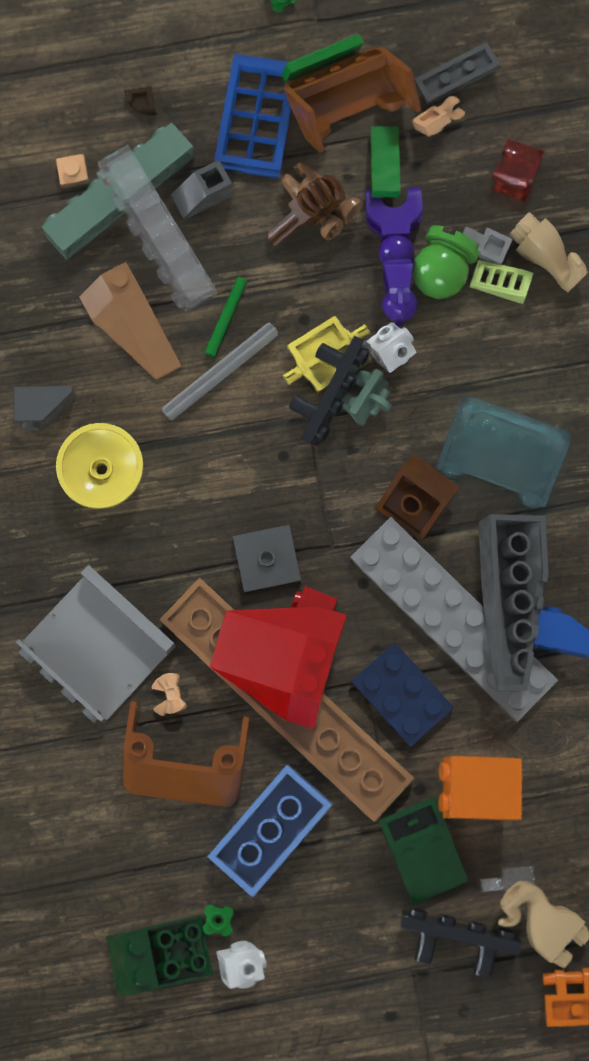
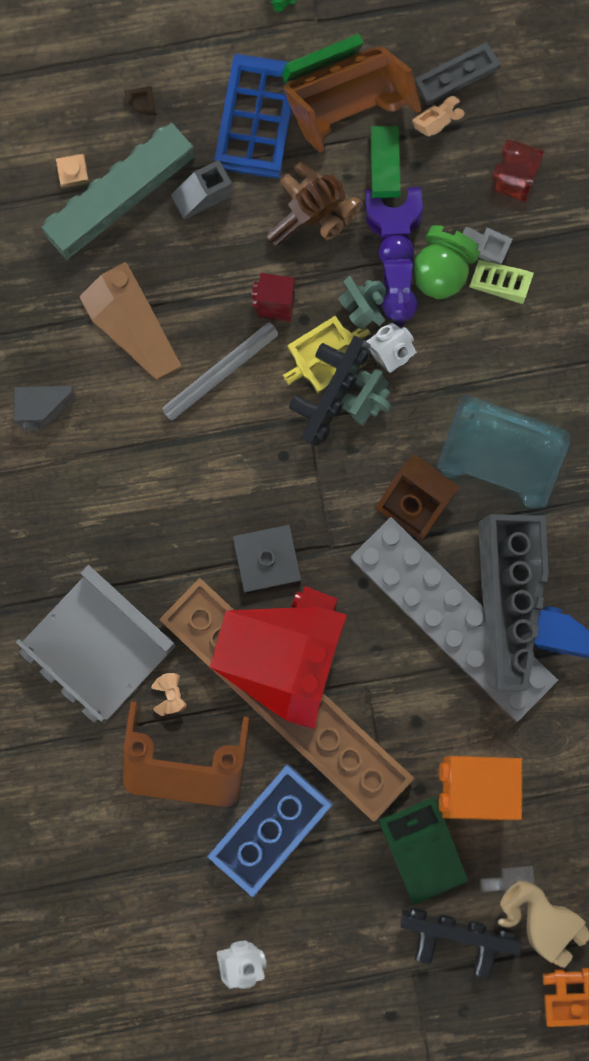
light yellow dish [56,423,143,509] -> none
clear brick [96,144,218,313] -> none
dark green slope [106,915,213,997] -> none
green plate [203,905,234,936] -> none
green bar [204,277,248,357] -> none
dark blue plate [351,642,454,747] -> none
tan hips [509,212,588,292] -> none
none -> dark red brick [252,273,295,322]
none -> sand green hips [338,276,386,330]

